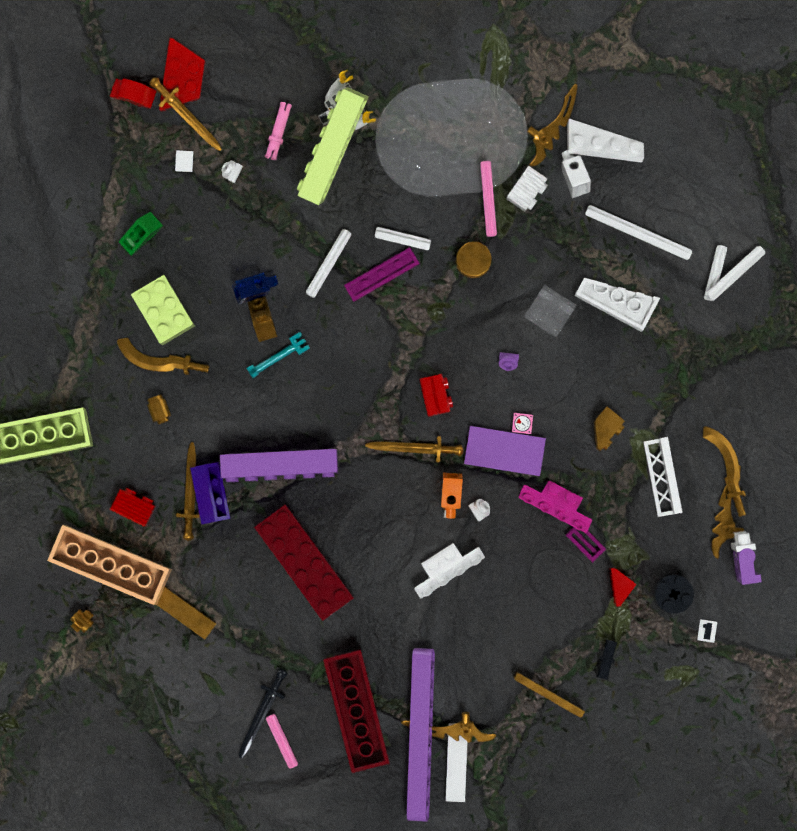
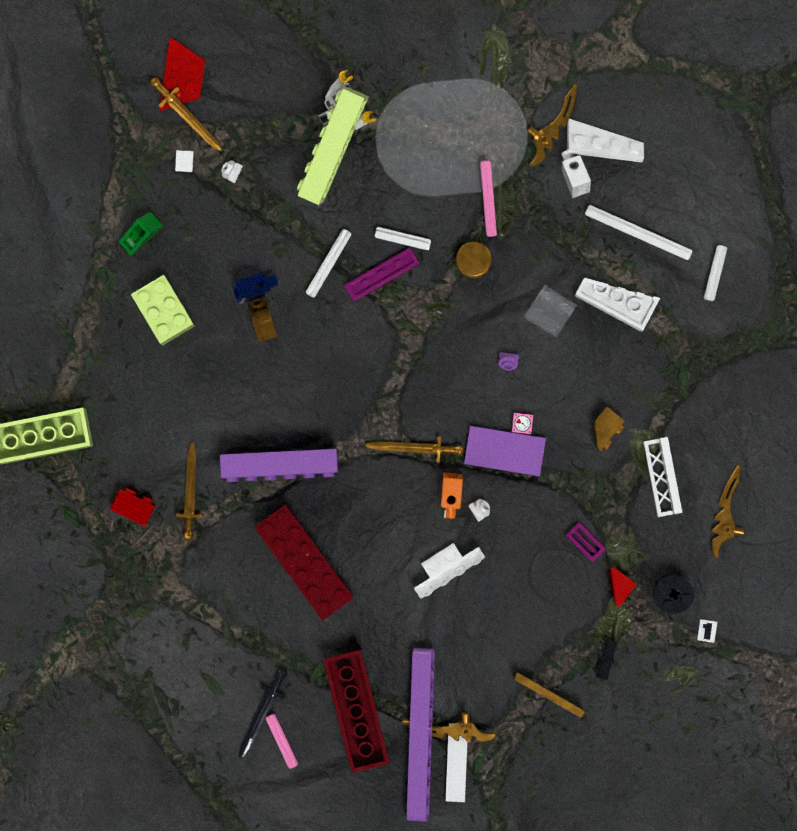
light nougat brick [47,525,172,605] -> none
pearl gold gear [70,609,94,633] -> none
red brick [110,78,156,109] -> none
pearl gold sword [117,338,209,375] -> none
pearl gold brick [147,395,171,425] -> none
pearl gold tile [157,587,216,639] -> none
dark purple brick [190,462,230,525] -> none
teal hinge [246,332,310,378] -> none
bright pink pin [265,102,292,160] -> none
red brick [420,374,453,417] -> none
white brick [506,166,548,212] -> none
dark pink bracket [519,480,592,533] -> none
pearl gold sword [703,426,746,517] -> none
white axle [706,246,765,301] -> none
medium lavender hips [731,531,762,585] -> none

